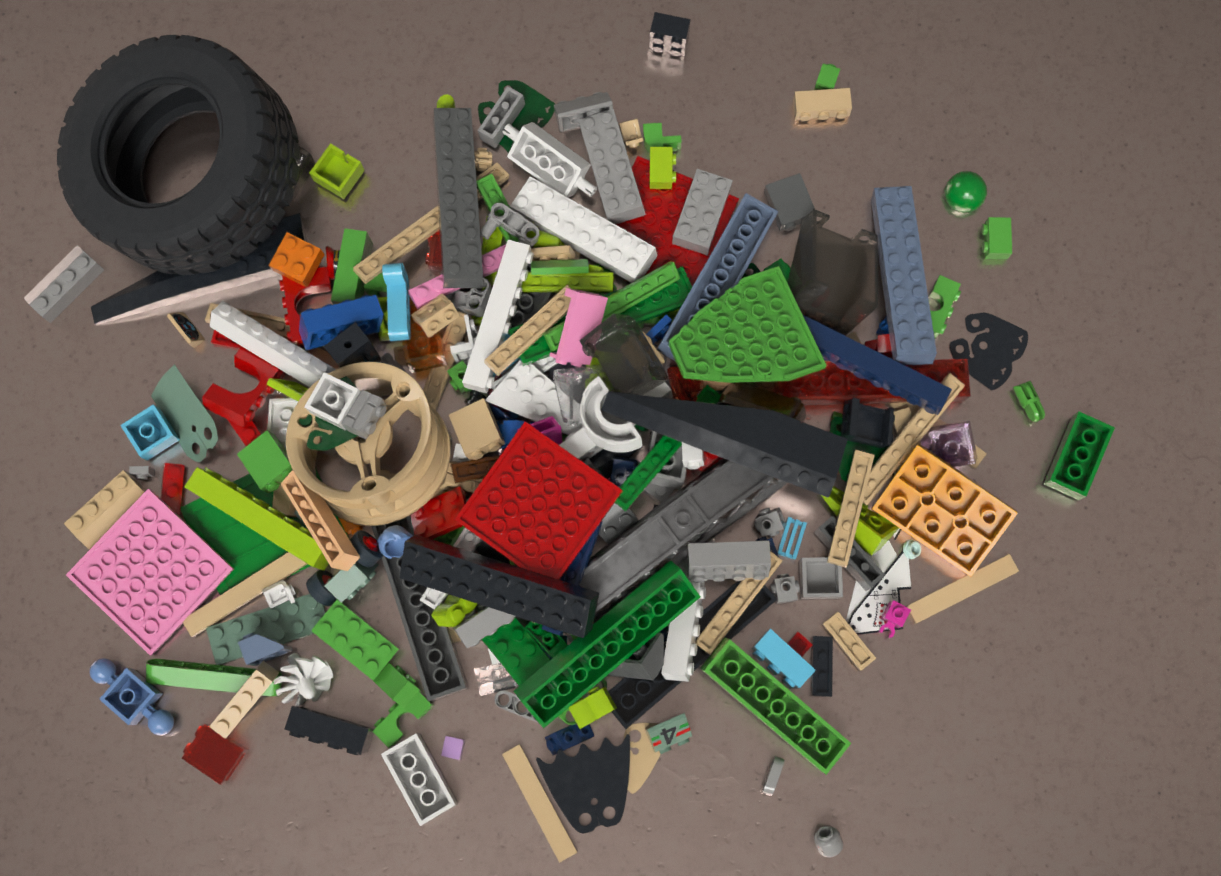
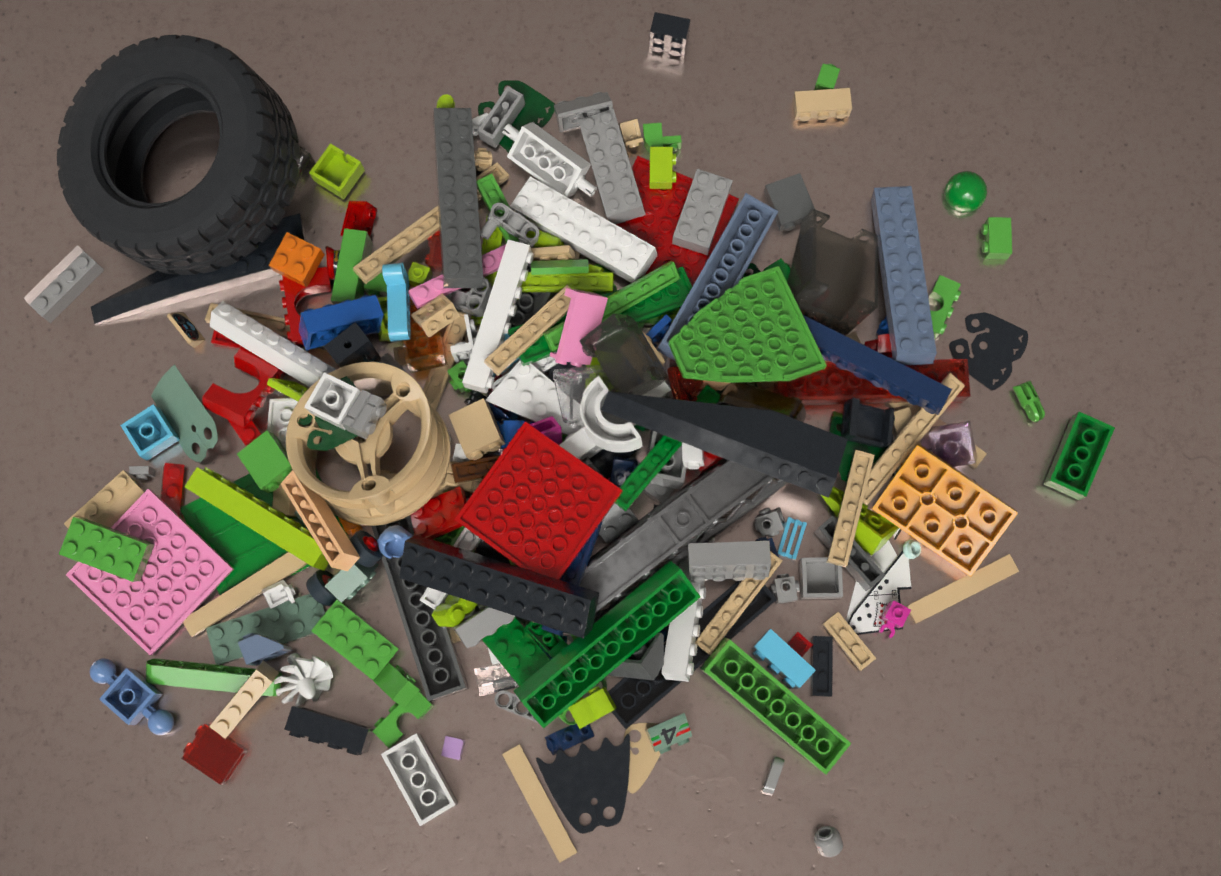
none -> bright green brick [59,517,155,582]
none -> red bracket [340,201,377,237]
none -> lime brick [408,262,433,287]
none -> white arm [472,113,488,136]

